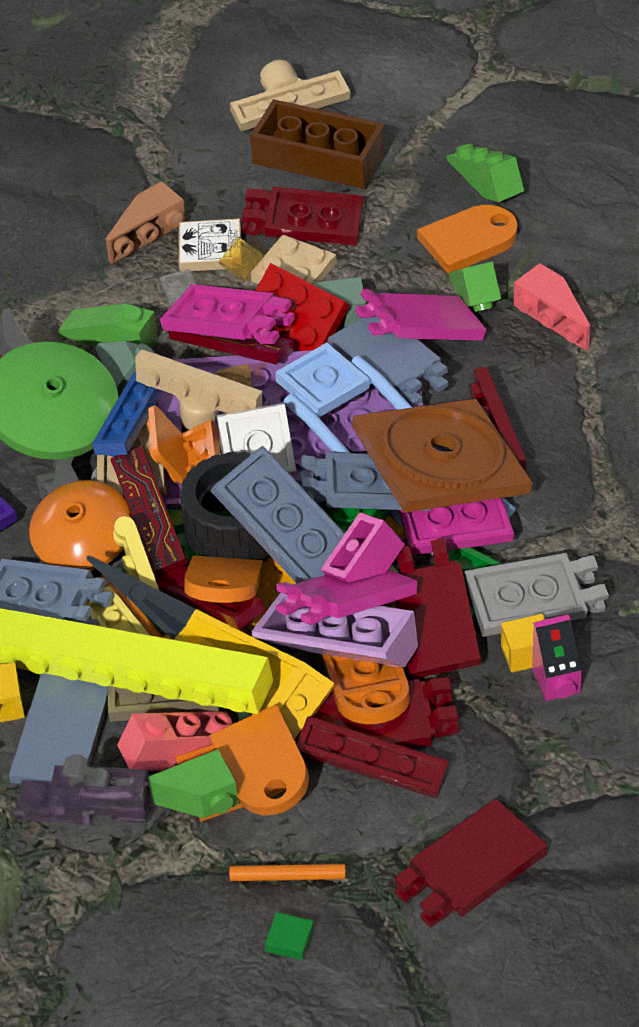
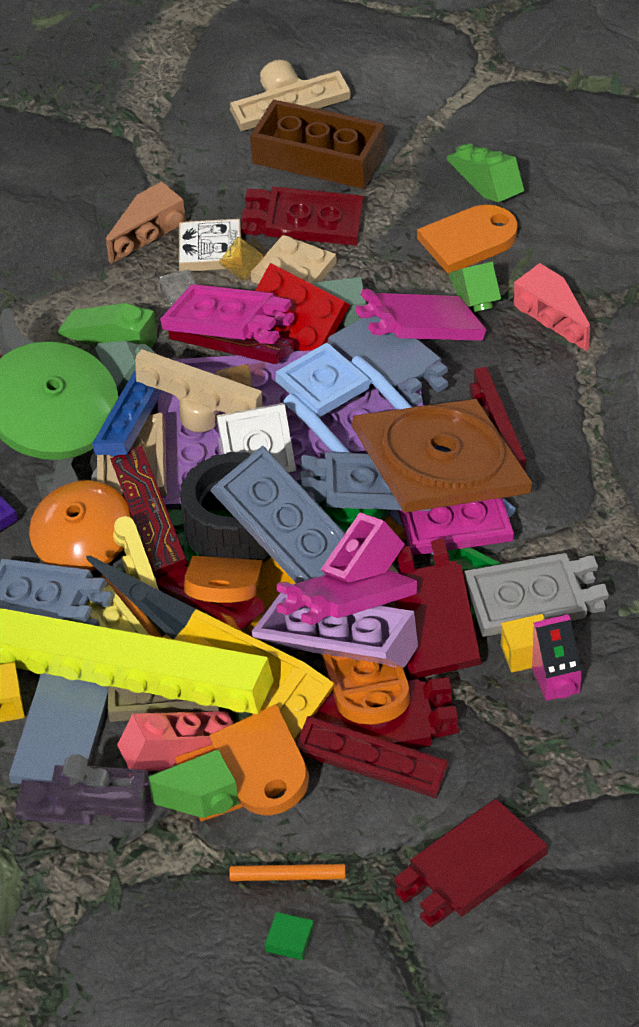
orange bracket [147,405,221,484] -> none

